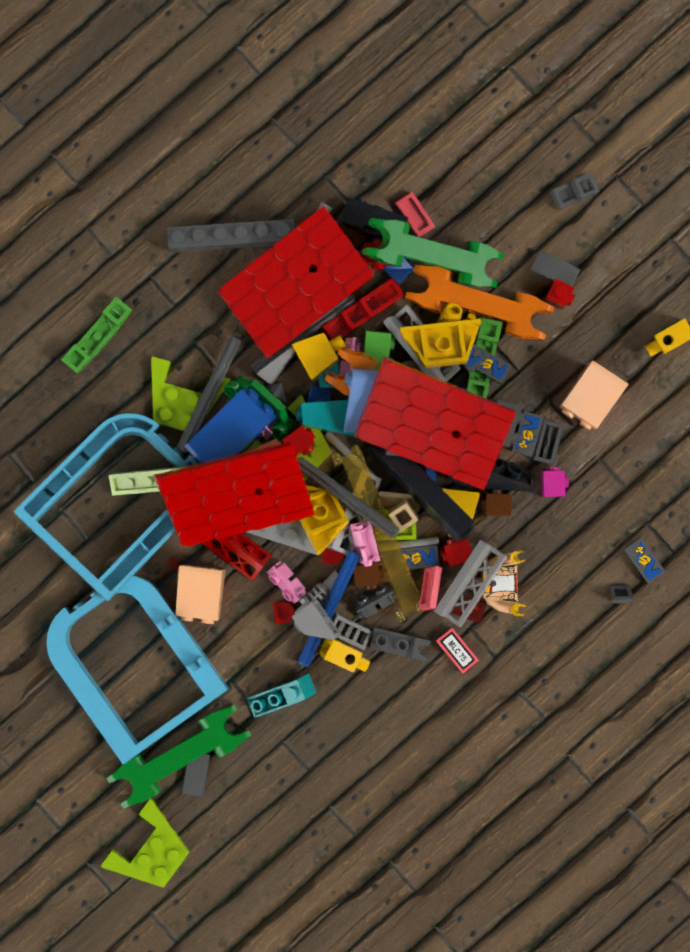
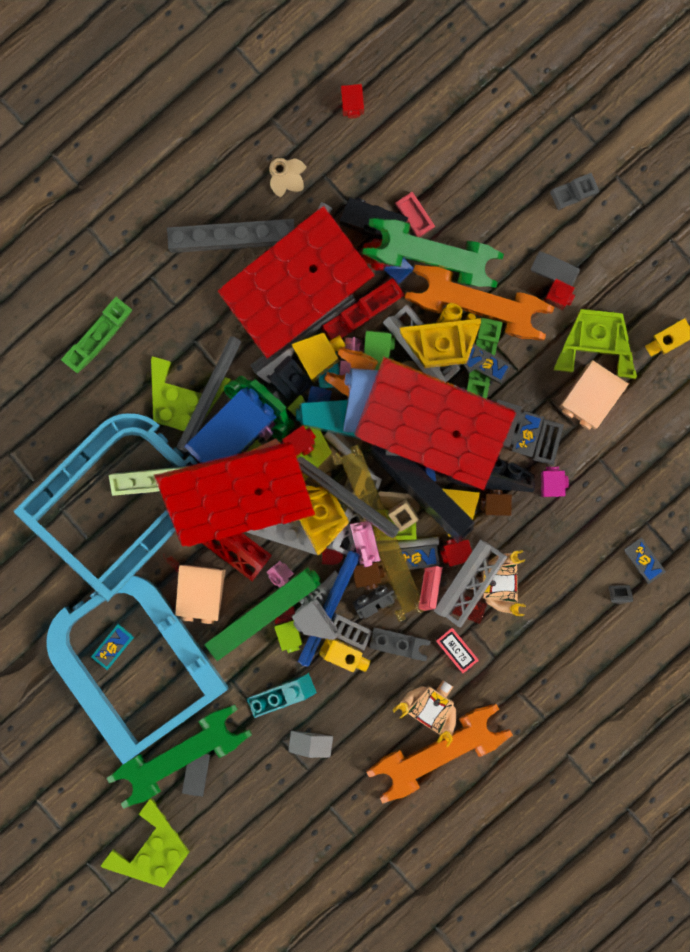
none -> tile [91,624,134,670]
none -> green brick [204,567,320,661]
none -> black plate [266,355,313,404]
none -> tan plate [269,158,306,197]
none -> lime brick [274,620,303,653]
none -> light grey slope [288,730,333,758]
none -> red brick [341,84,364,118]
none -> orange piece [366,703,513,803]
none -> torso [393,680,456,747]
none -> lime wing [554,309,637,379]

